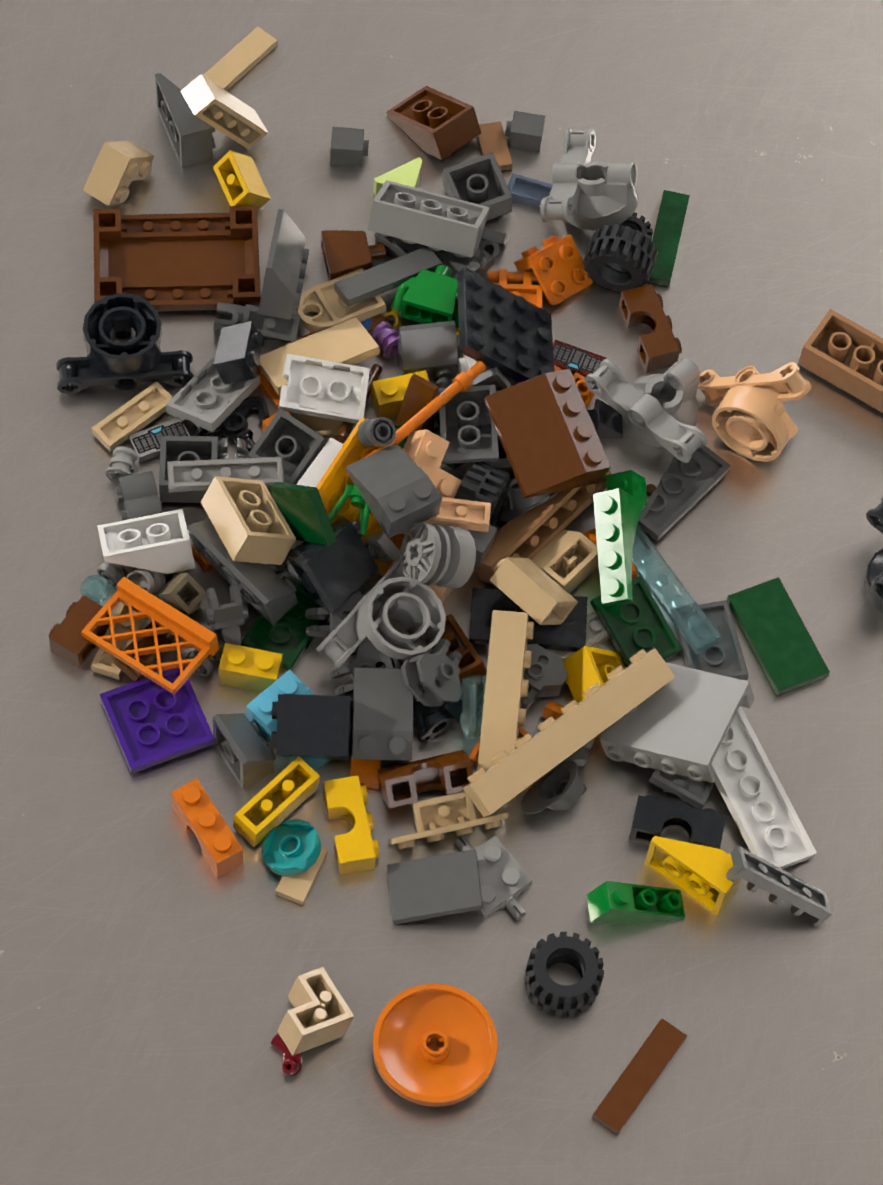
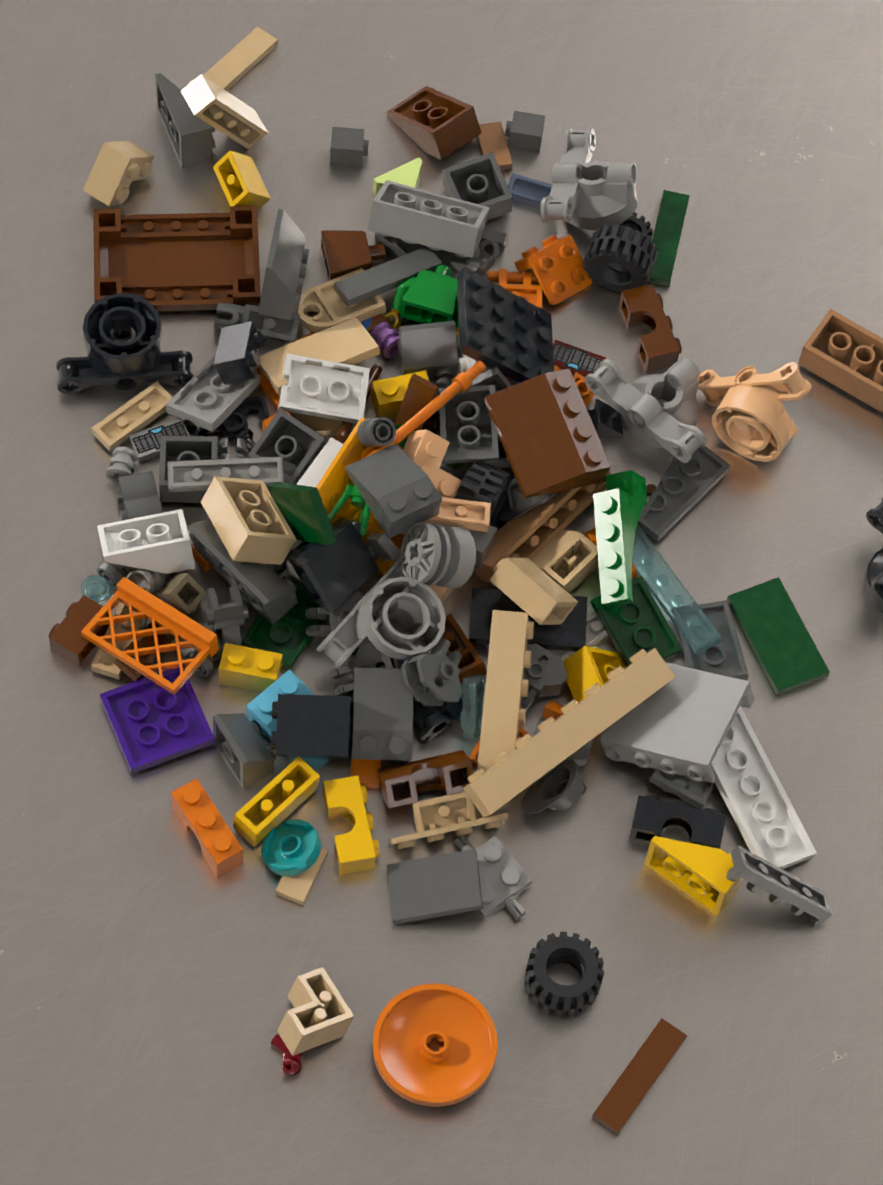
green slope [586,881,685,925] -> none

